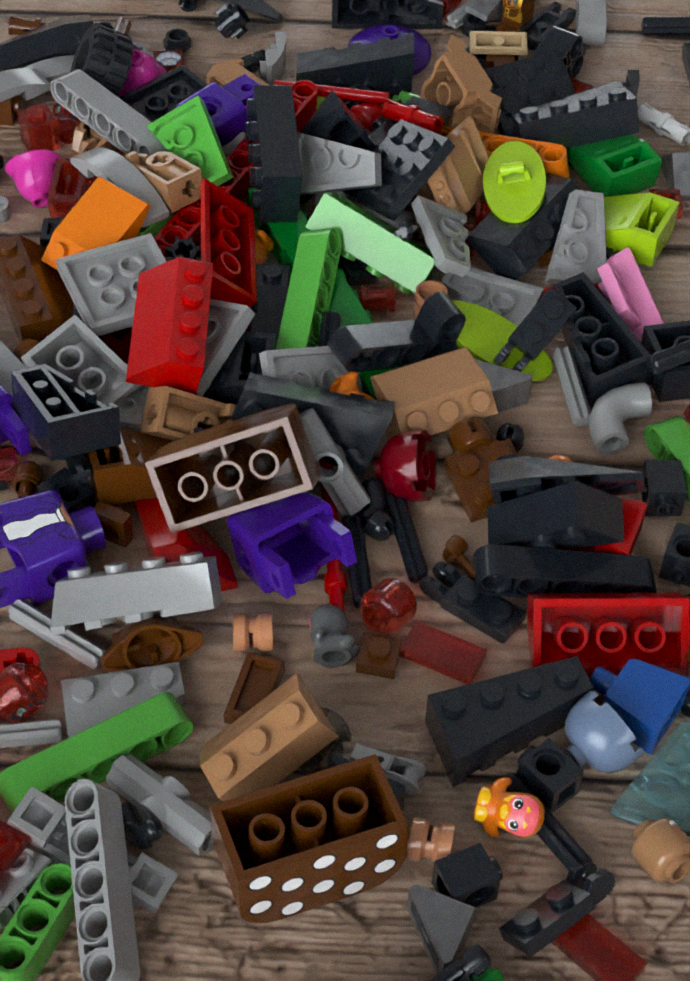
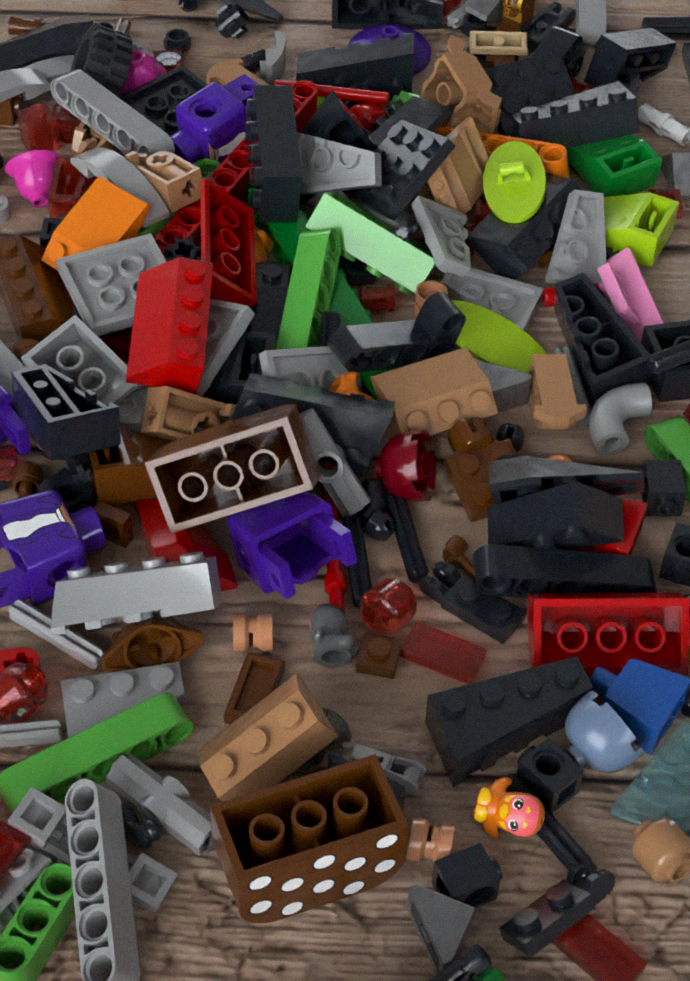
bright green wing [147,96,234,186] -> none
red pin [382,99,443,134] -> none
black hinge [494,287,577,372] -> none
none -> medium nougat piece [528,354,587,430]
none -> black wedge [582,28,677,90]

